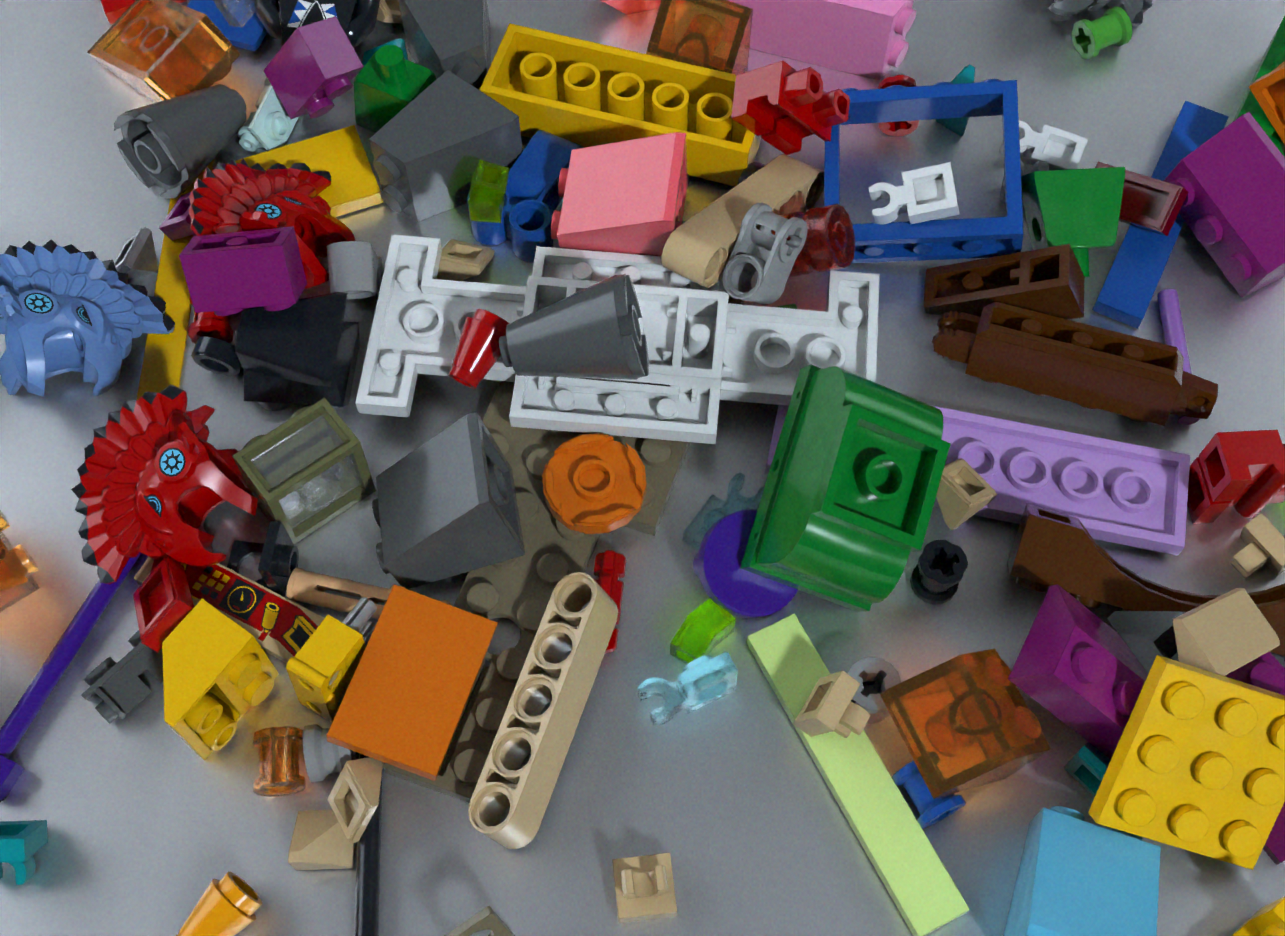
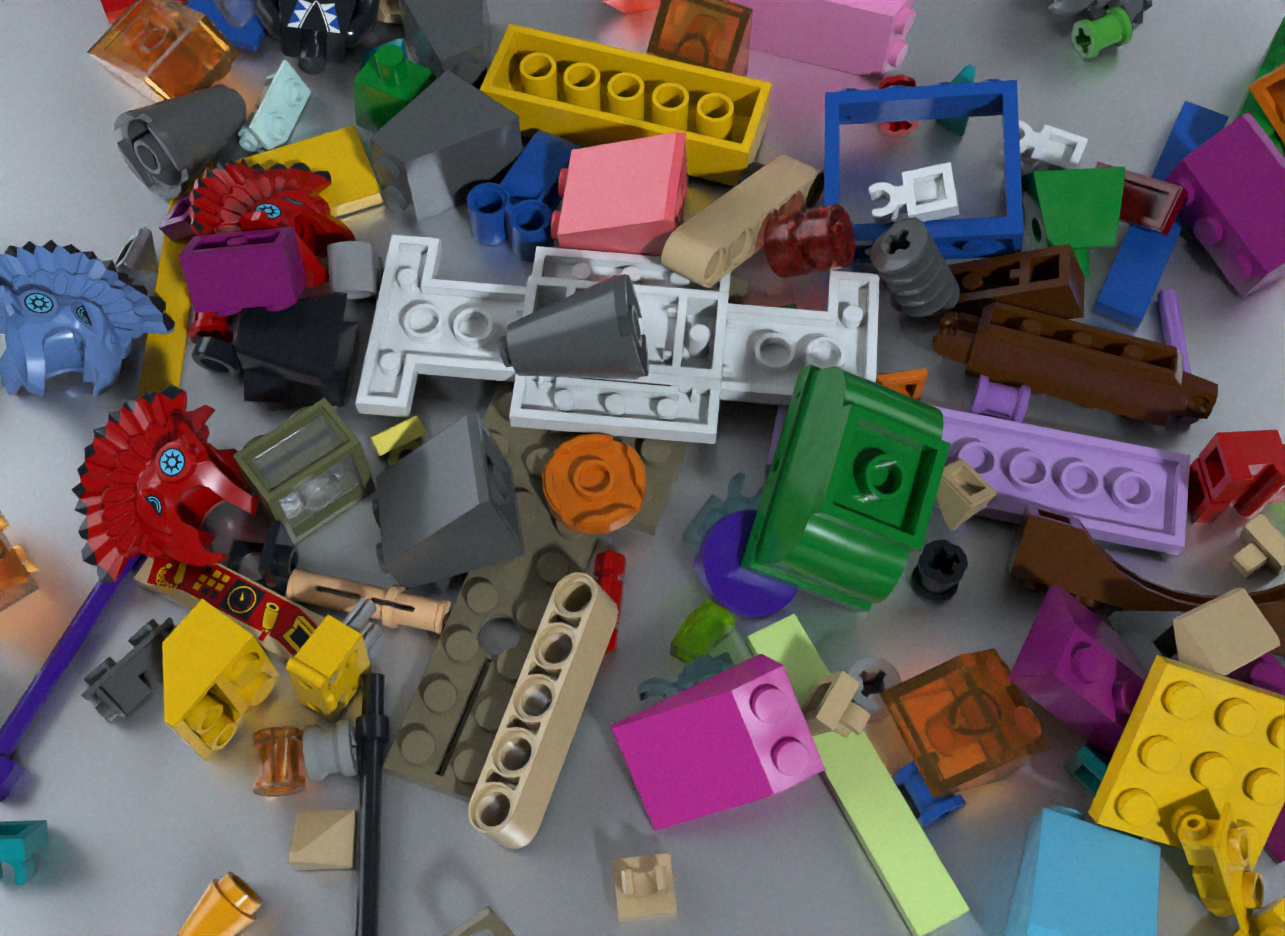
red tile [133,556,194,653] -> none
magenta brick [263,16,364,119] -> none
orange tile [326,584,498,781] -> none
tan slope [327,757,383,844] -> none
tan slope [437,239,495,281] -> none
red cone [448,308,509,389] -> none
clear neon green piece [468,159,509,223] -> none
light grey piece [722,203,808,305] -> none
red hips [731,60,850,155] -> none
none -> light yellow tile [367,415,427,467]
none -> dark pink slope [610,654,825,831]
none -> dark grey piece [870,217,960,318]
none -> orange slope [876,368,928,400]
none -> medium lavender bush [969,375,1031,423]
none -> yellow hinge [1178,803,1264,934]

